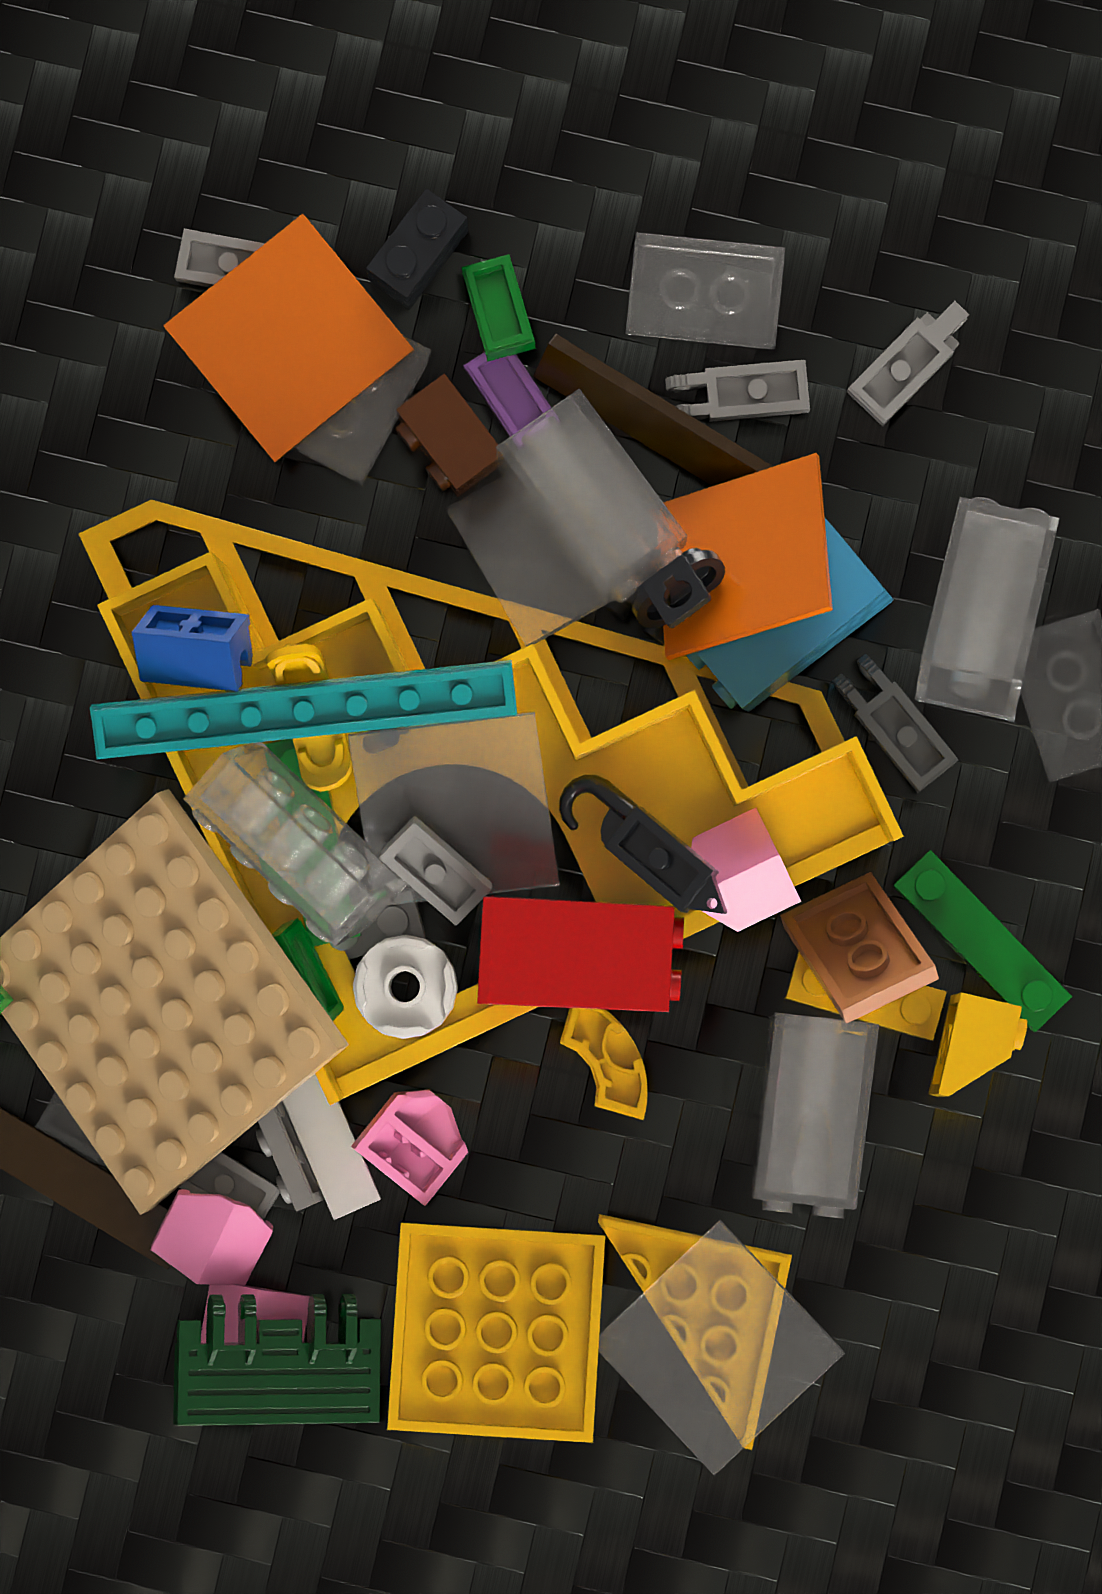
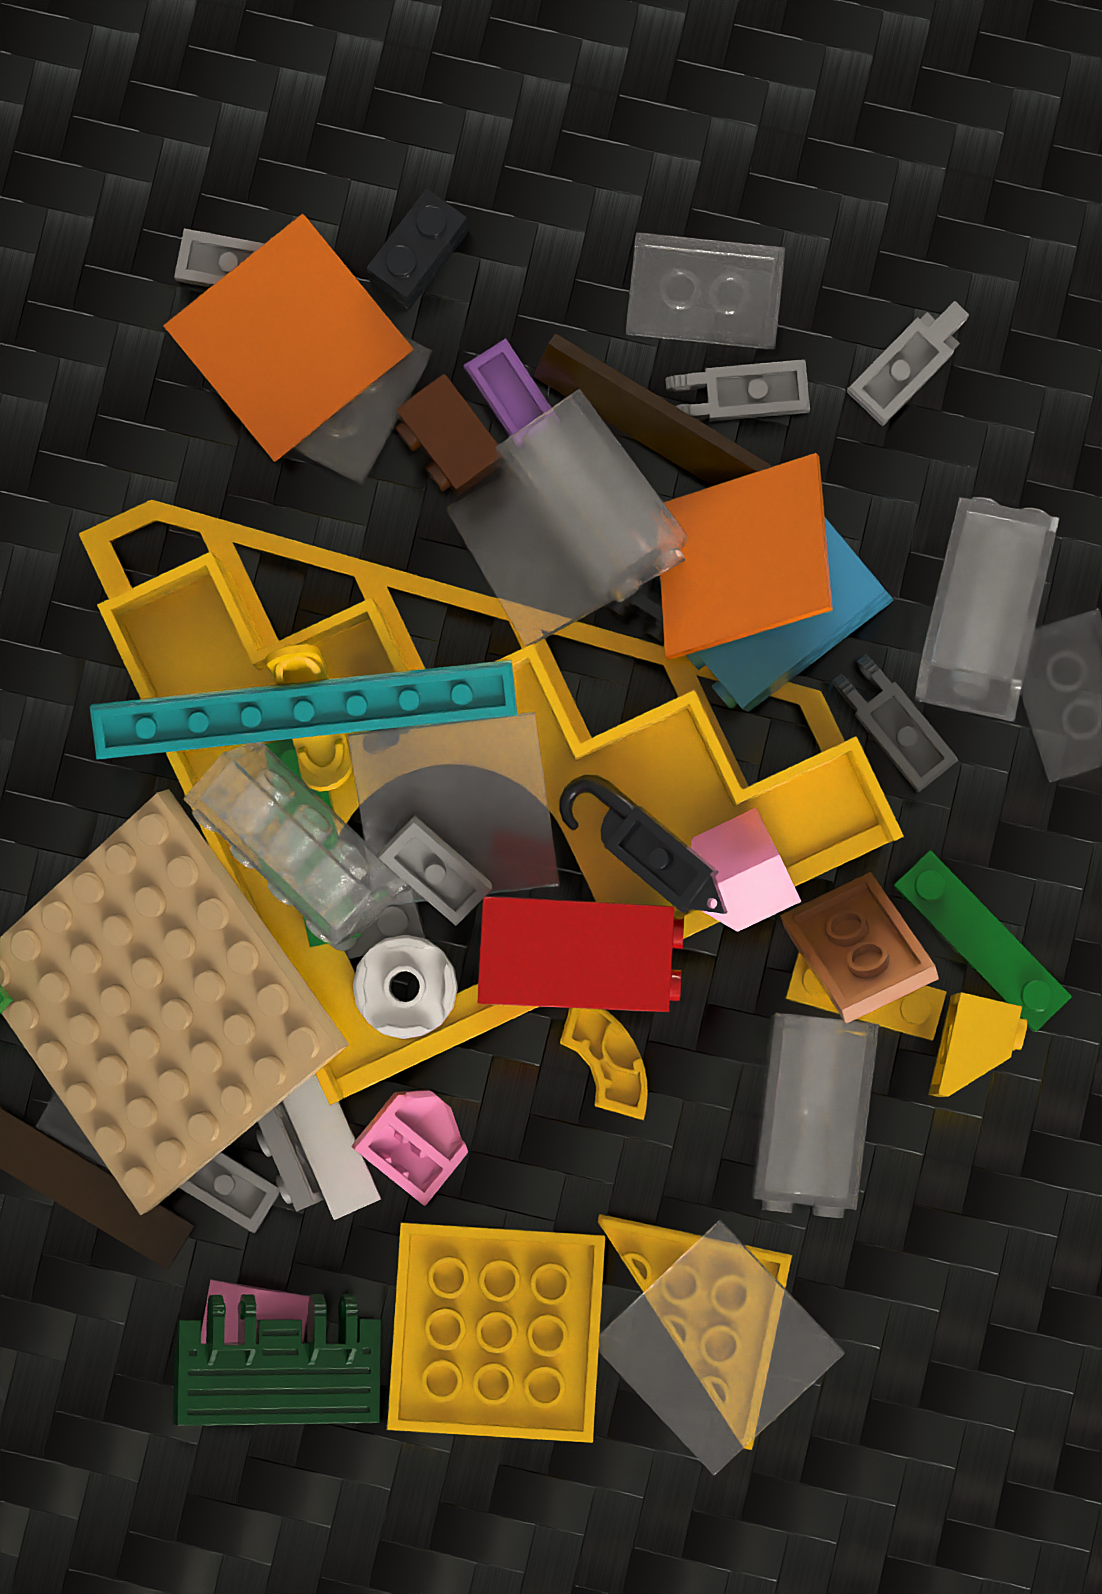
blue hinge [131,605,253,692] -> none
bright pink slope [151,1189,273,1286] -> none
green tile [272,918,344,1021] -> none
green tile [461,254,536,362] -> none
black bracket [632,548,725,628] -> none

